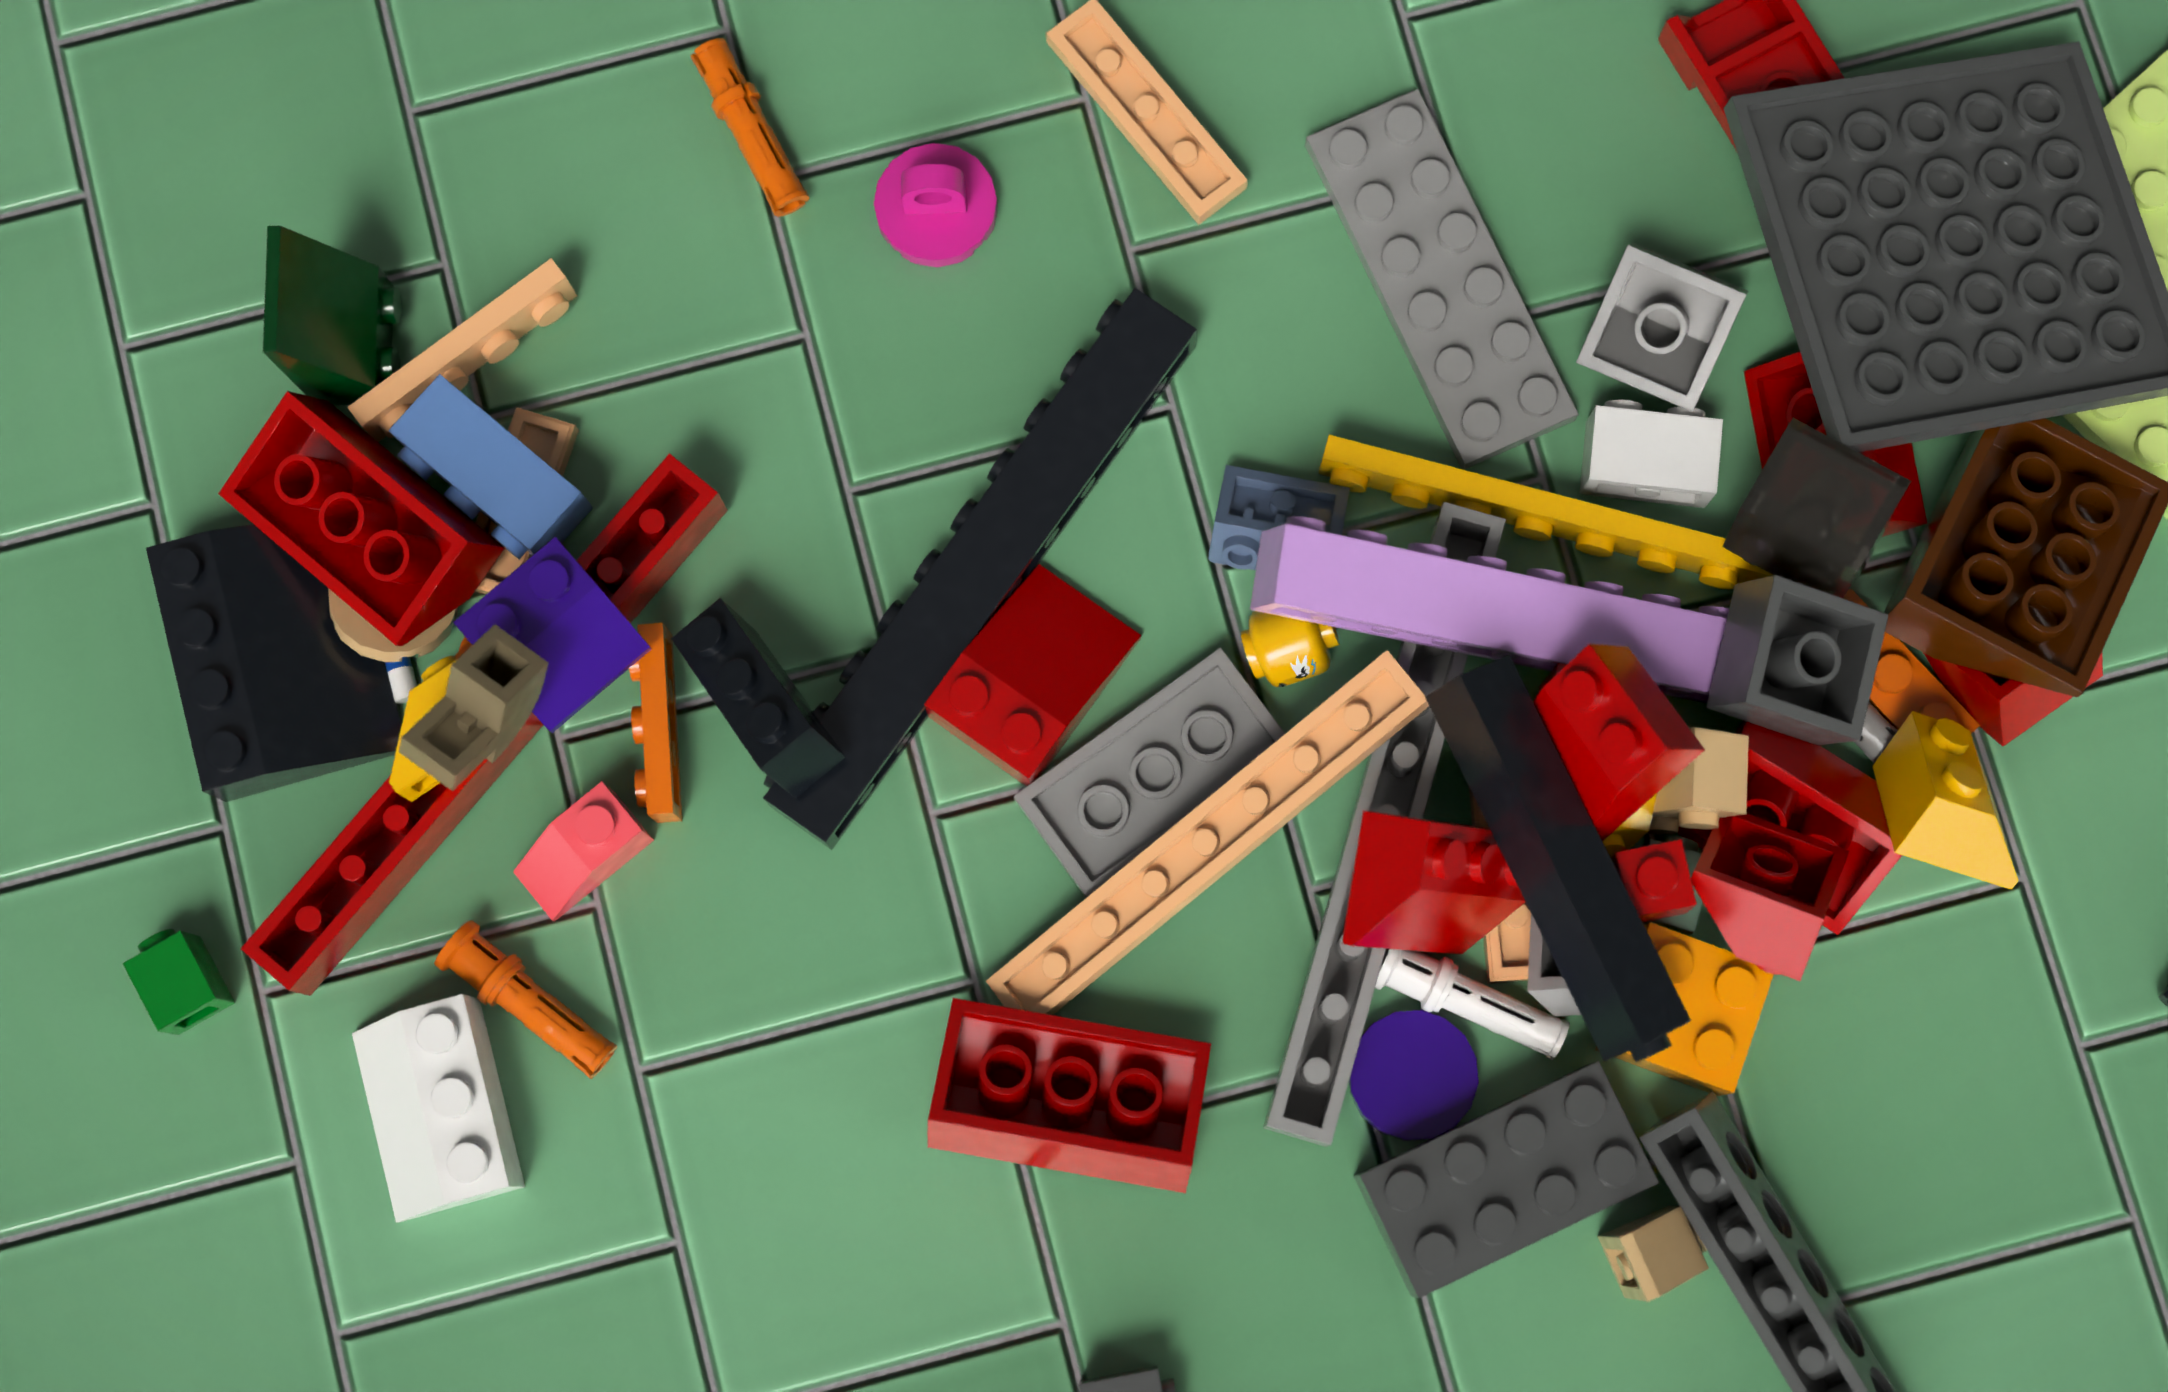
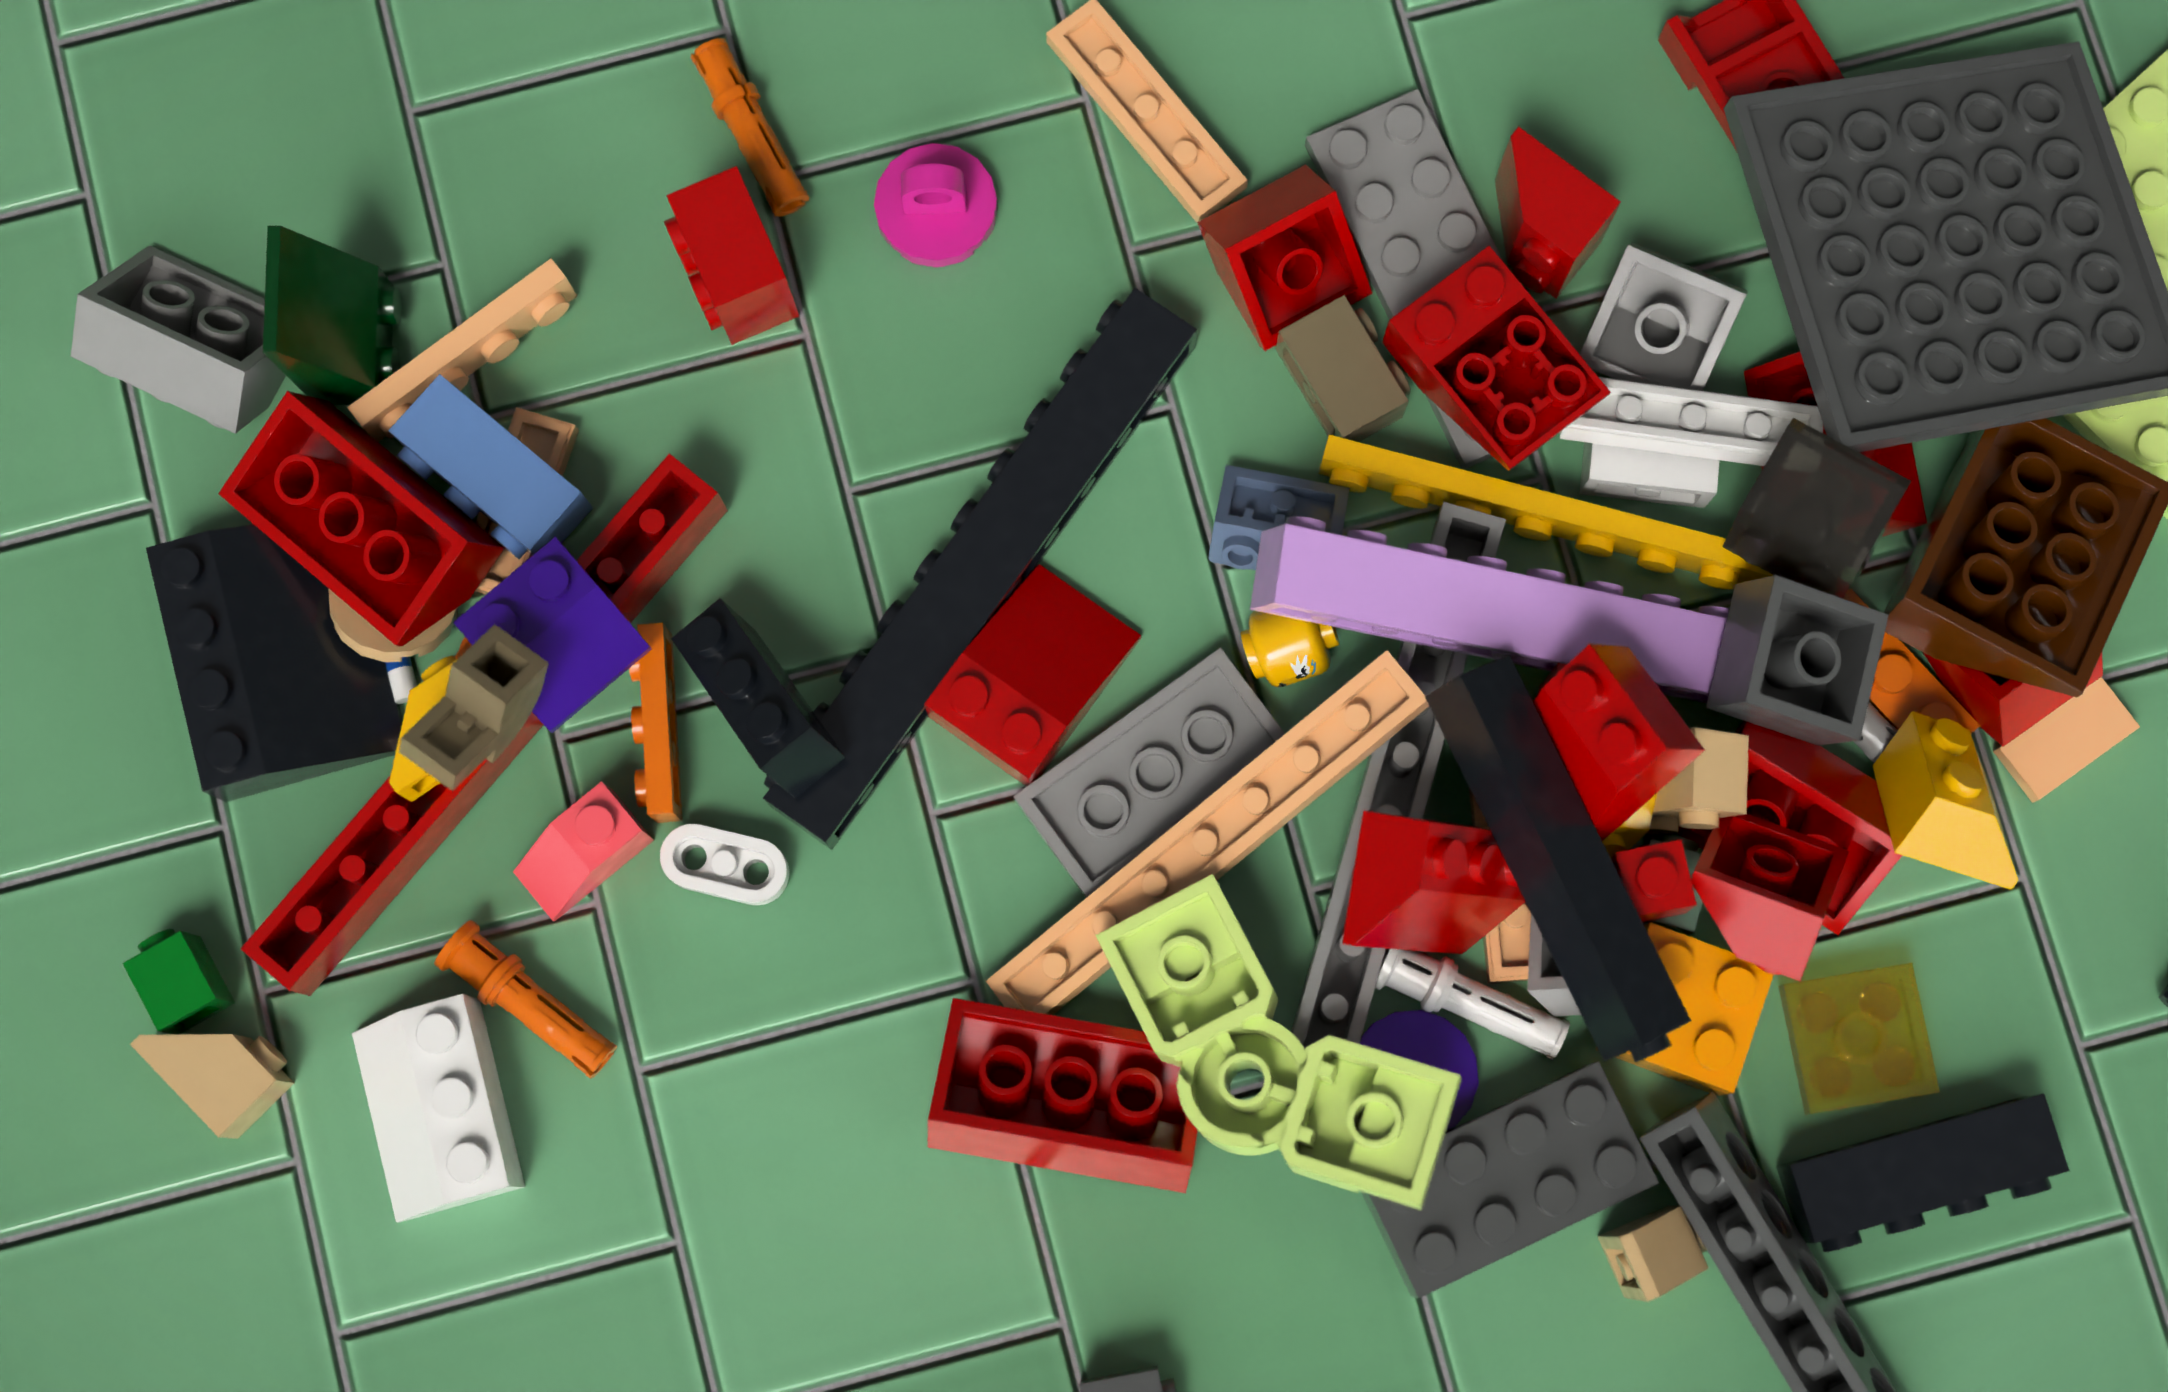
none -> light grey slope [71,245,286,434]
none -> tan slope [130,1034,294,1139]
none -> white plate [660,824,789,905]
none -> red brick [664,166,800,345]
none -> yellowish green plate [1095,874,1461,1210]
none -> red slope [1197,165,1373,351]
none -> dark tan brick [1276,295,1410,442]
none -> red slope [1382,245,1611,471]
none -> red slope [1495,126,1621,299]
none -> white tile [1560,377,1823,473]
none -> black brick [1776,1093,2070,1252]
none -> clear yellow plate [1778,963,1940,1115]
none -> light nougat tile [1993,677,2140,803]

